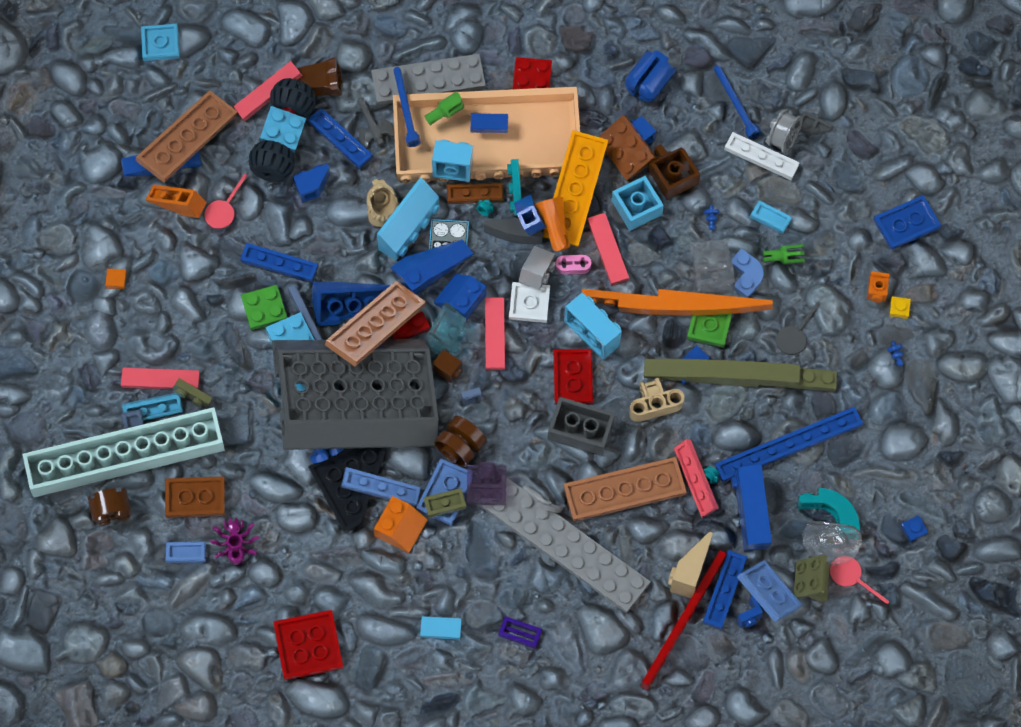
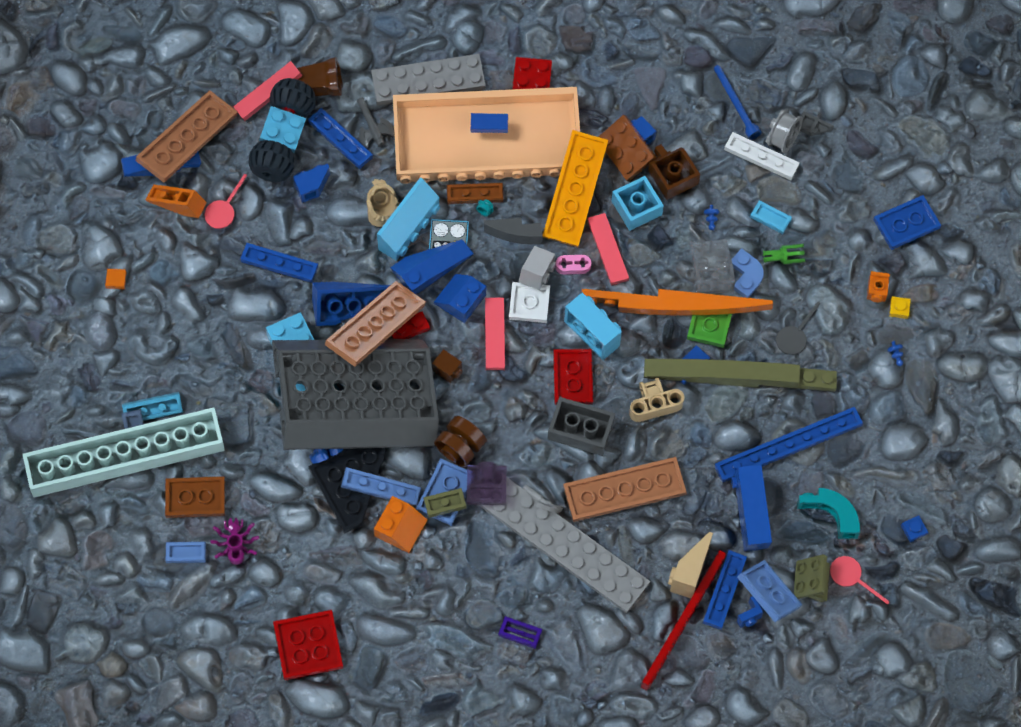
reddish brown brick [88,488,132,526] -> none
coral tile [121,368,200,390] -> none
medium azure tile [141,23,180,61] -> none
olive plate [172,378,212,408] -> none
bright green plate [241,285,287,331] -> none
sand blue tile [288,285,322,340] -> none
blue piece [394,67,421,147] -> none
medium azure tile [420,616,461,640] -> none
bright green arm [424,92,465,126] -> none
clear light blue slope [428,302,468,354] -> none
medium azure brick [432,140,473,182] -> none
sand blue tile [461,387,481,406] -> none
teal plate [507,159,521,217] -> none
blue slope [514,194,546,236] -> none
orange piece [534,197,570,251] -> none
blue cylinder [625,50,676,103] -> none
coral tile [674,439,719,518] -> none
teal plate [703,466,720,484] -> none
clear hat [803,521,862,565] -> none

